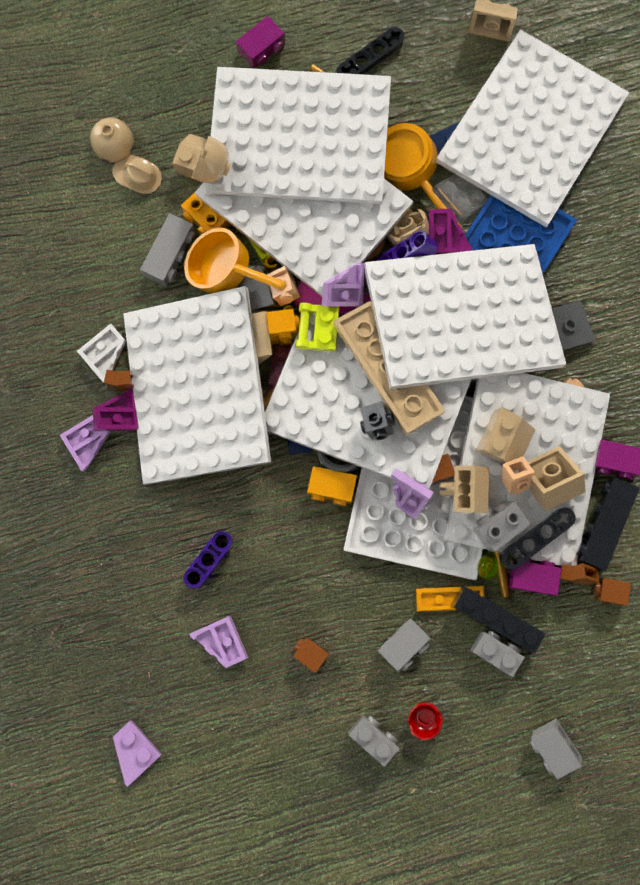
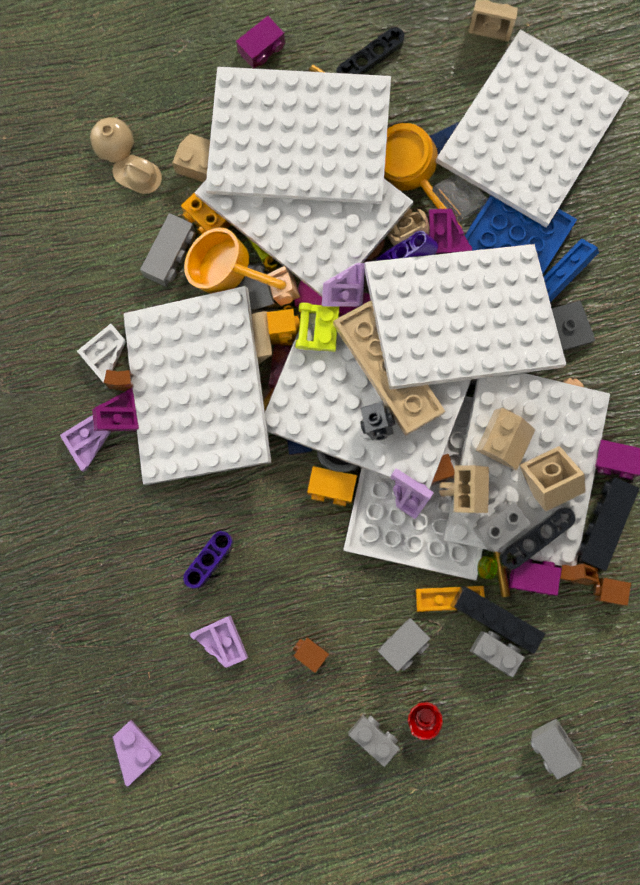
tan cylinder [191,136,231,183] -> none
light nougat brick [502,456,535,494] -> none
none -> blue plate [543,238,599,302]

